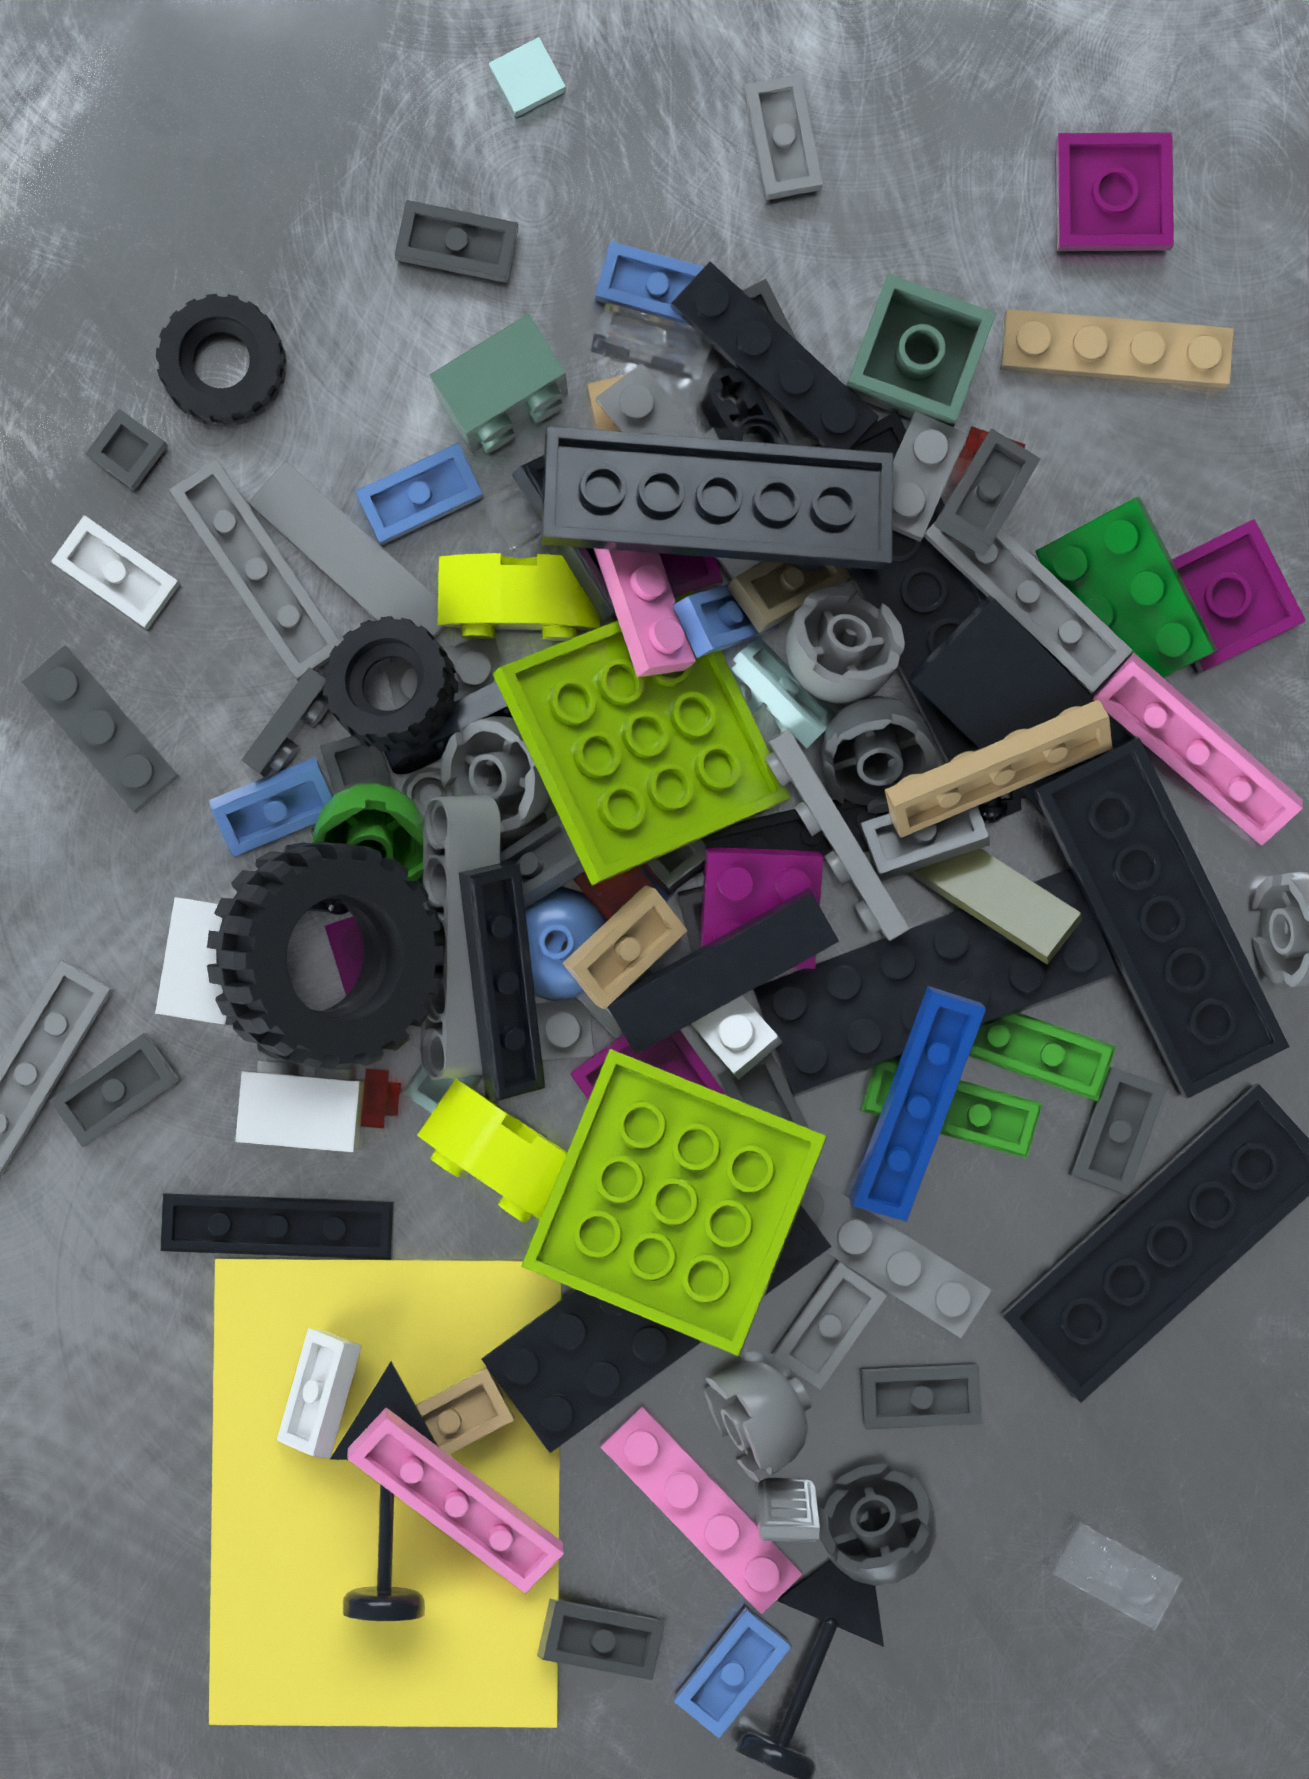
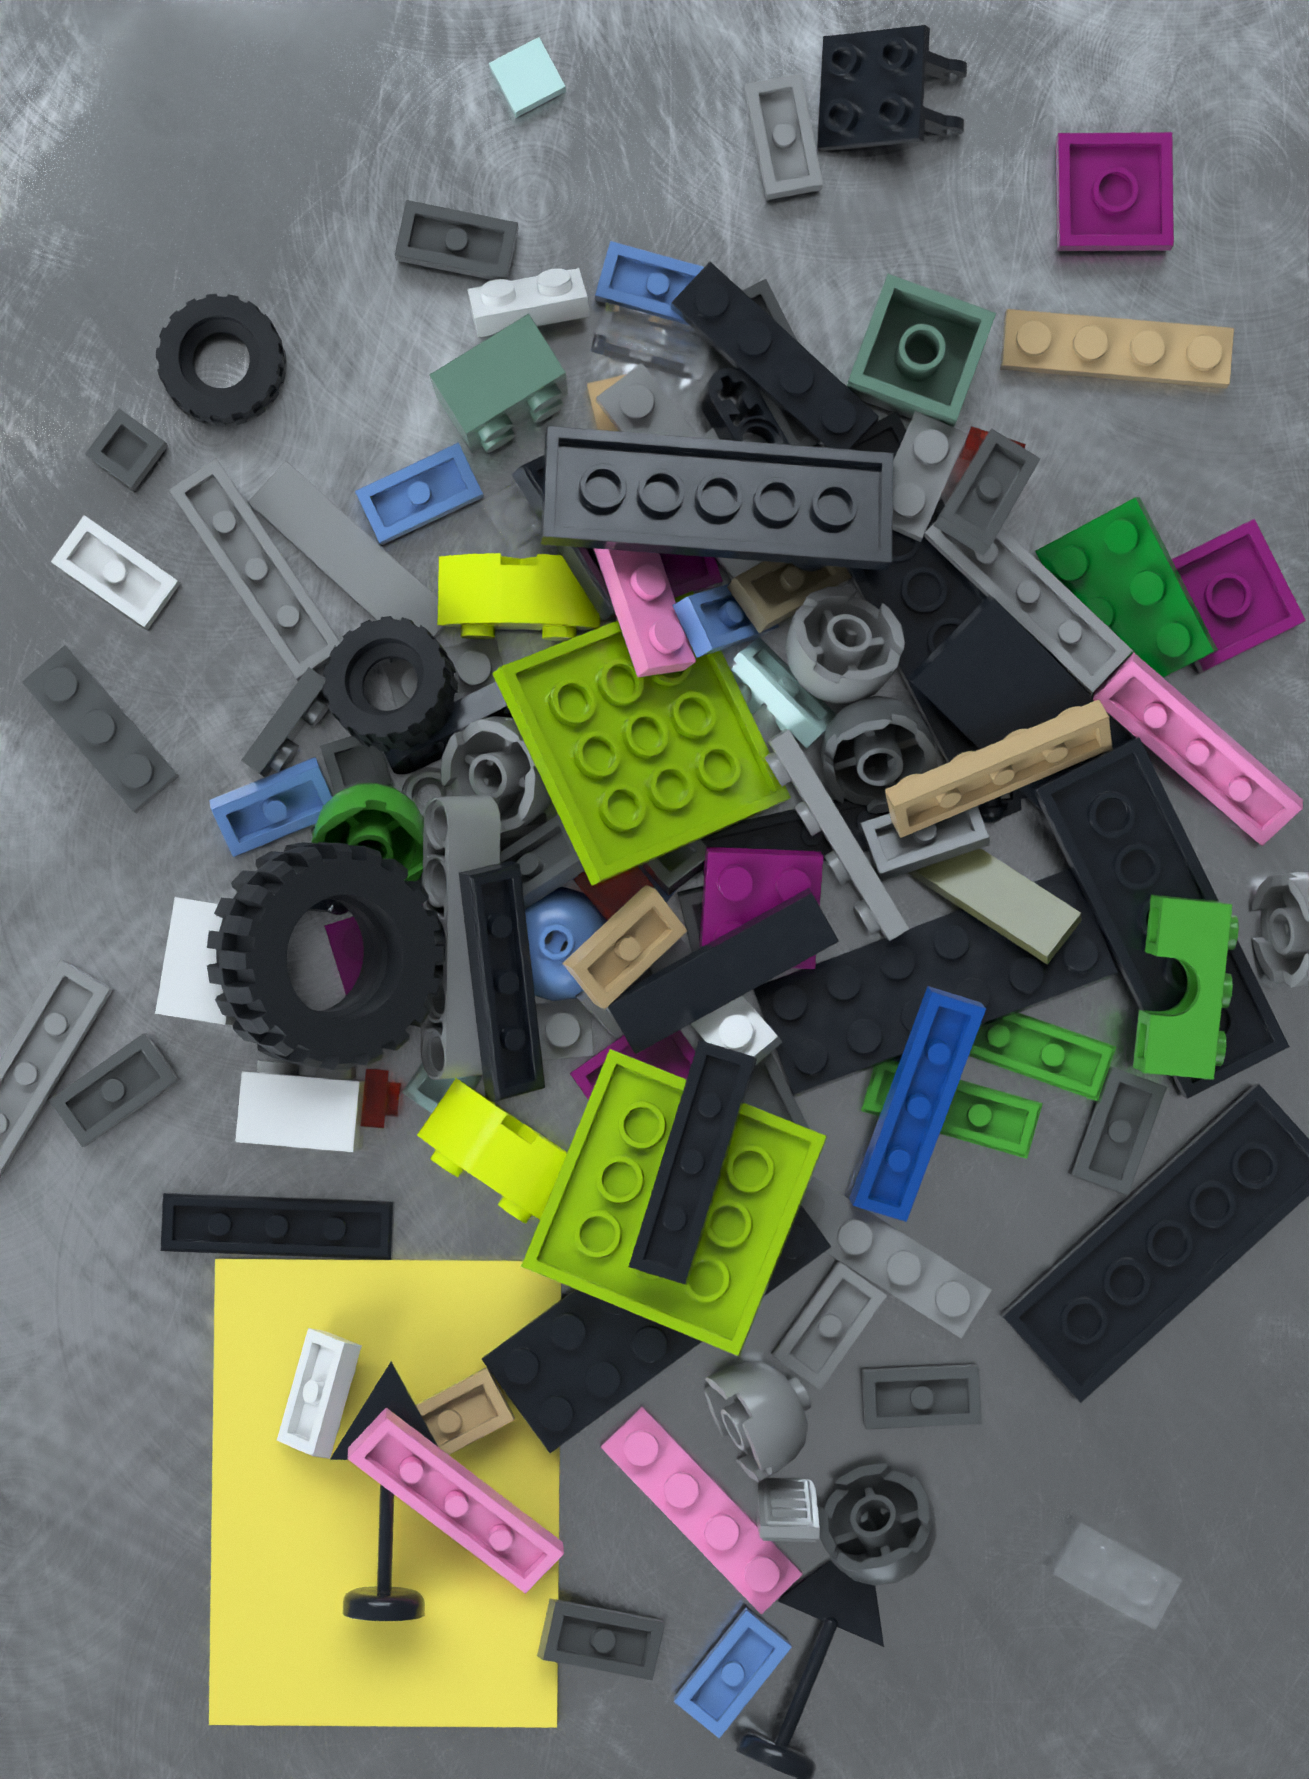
none -> white plate [467,268,590,337]
none -> black plate [628,1040,757,1285]
none -> black plate [817,25,967,151]
none -> bright green arch [1133,895,1239,1080]

